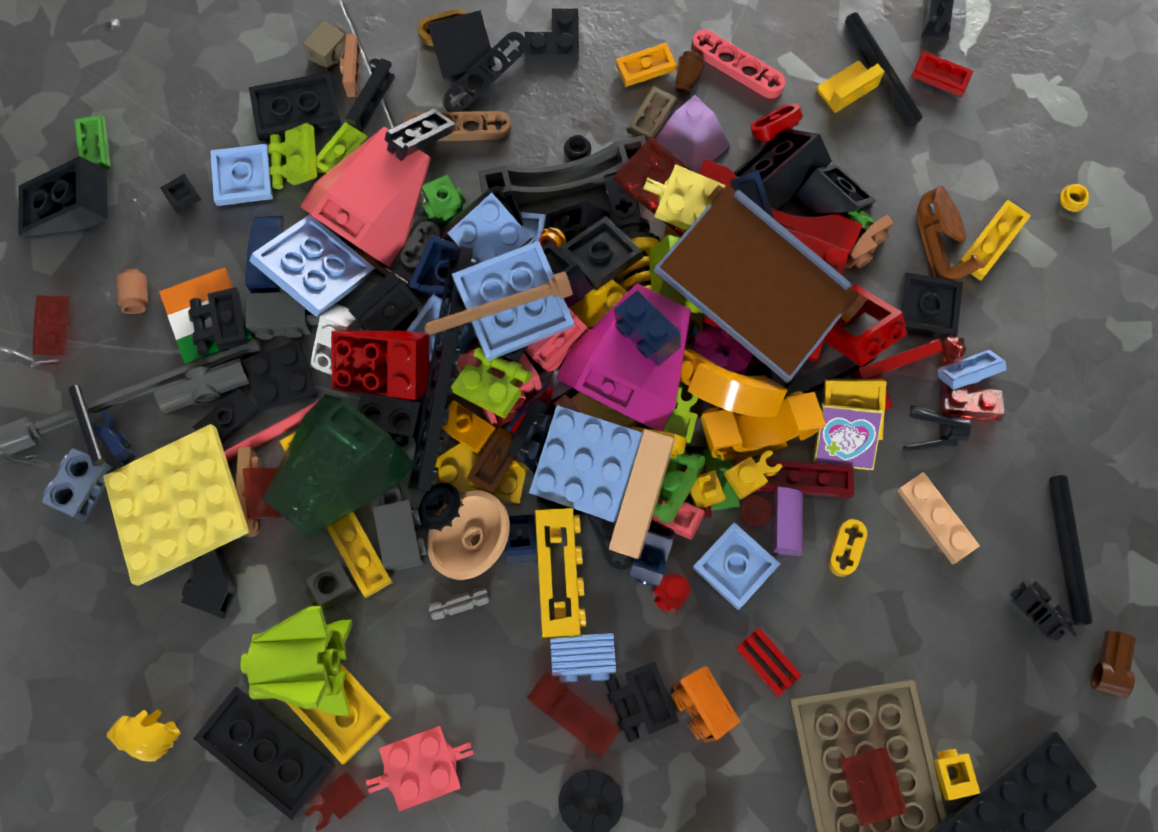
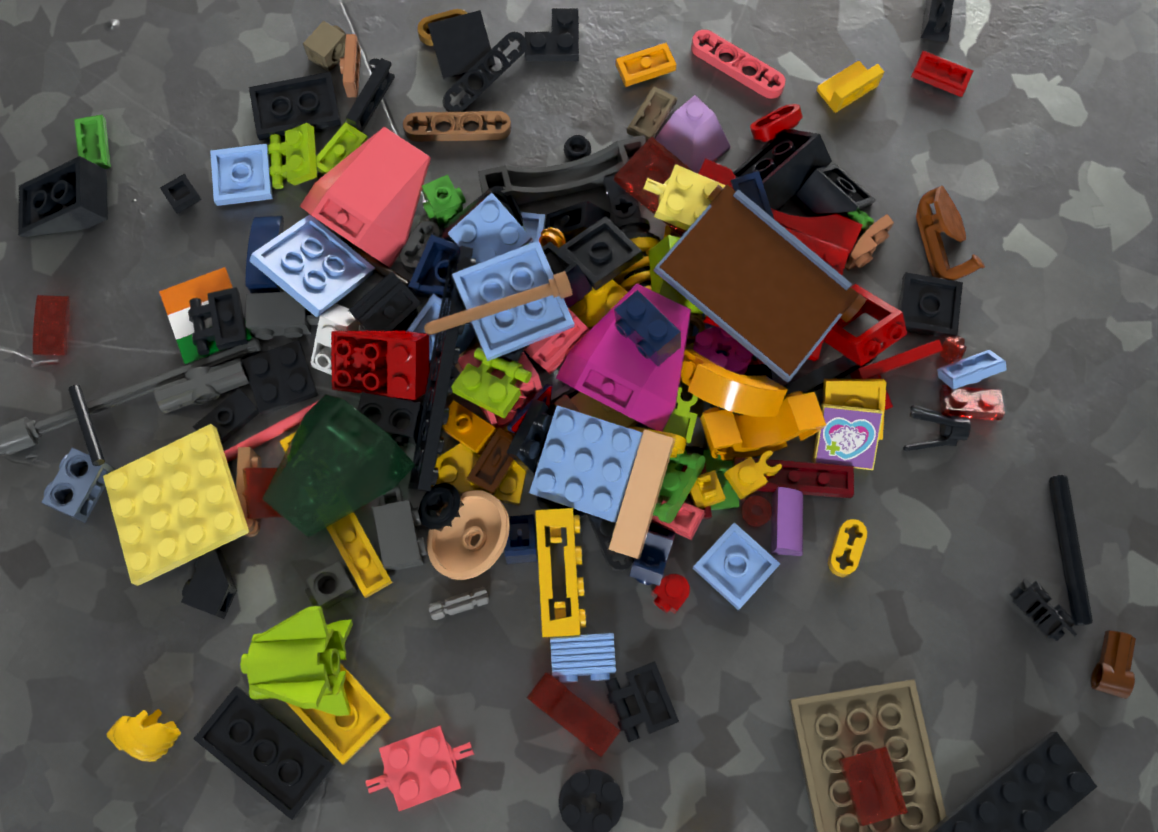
dark blue plate [93,410,135,464] -> none
nougat brick [116,269,148,314] -> none
clear red plate [305,772,367,831] -> none
black hinge [384,108,455,161] -> none
orange slope [670,665,741,743] -> none
reddish brown cone [675,51,705,95] -> none
red tile [735,627,802,697] -> none
black axle [845,12,923,126] -> none
light nougat plate [897,472,980,565] -> none
yellow brick [933,748,980,800] -> none
yellow plate [957,200,1031,281] -> none
yellow plate [1059,184,1089,212] -> none

